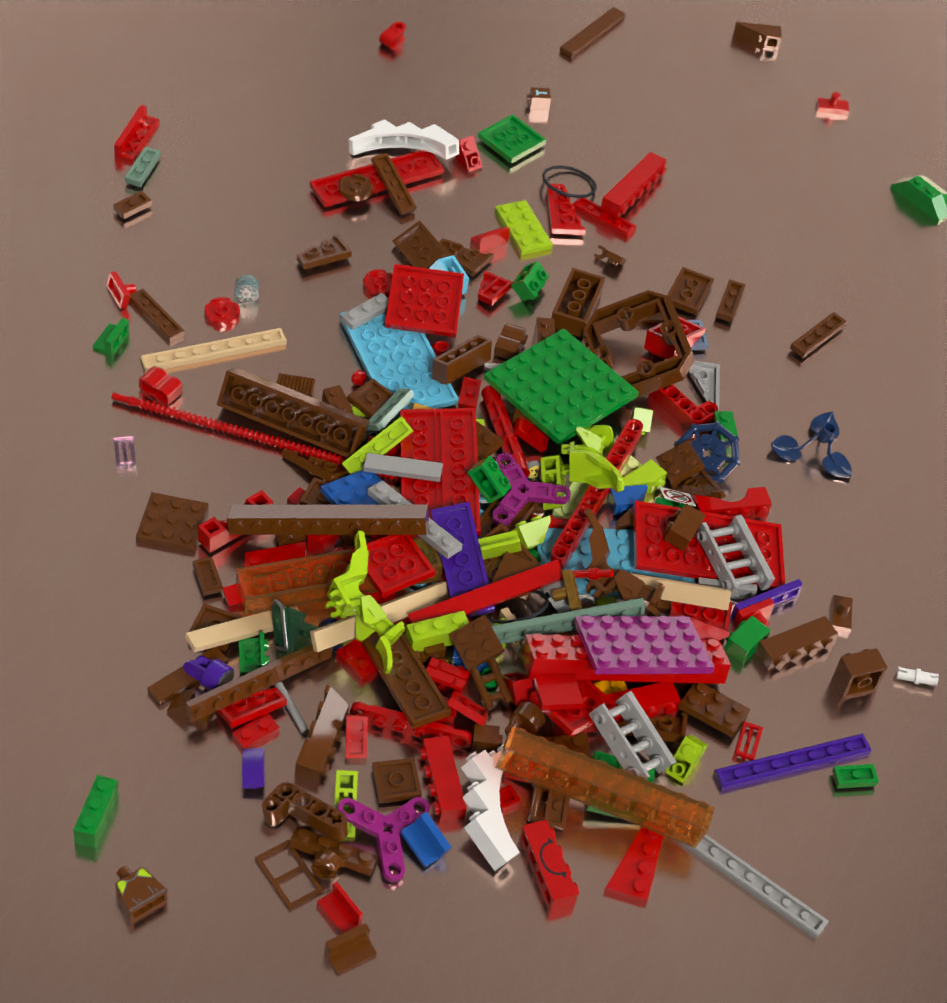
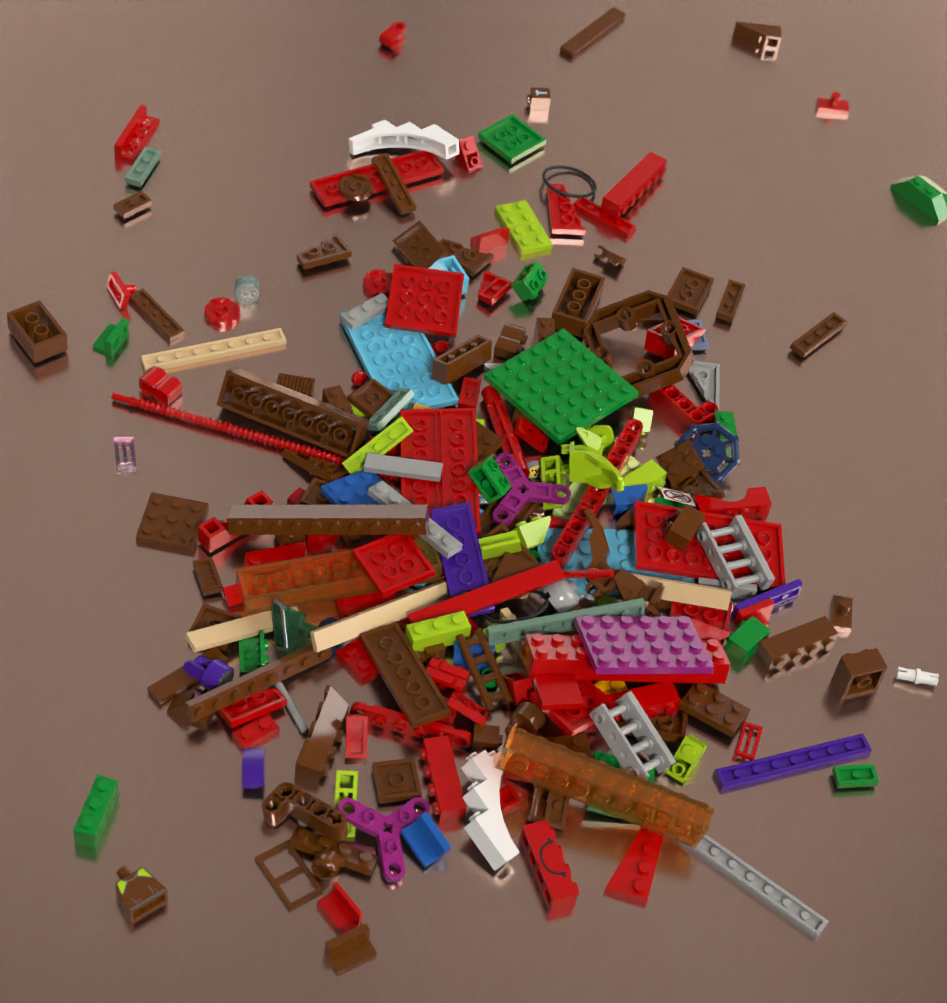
lime piece [325,531,405,674] -> none
reddish brown plate [449,615,505,671] -> none
pearl gold tile [552,569,582,611] -> none
dark blue plant [771,411,852,478] -> none
none -> reddish brown brick [7,300,68,363]

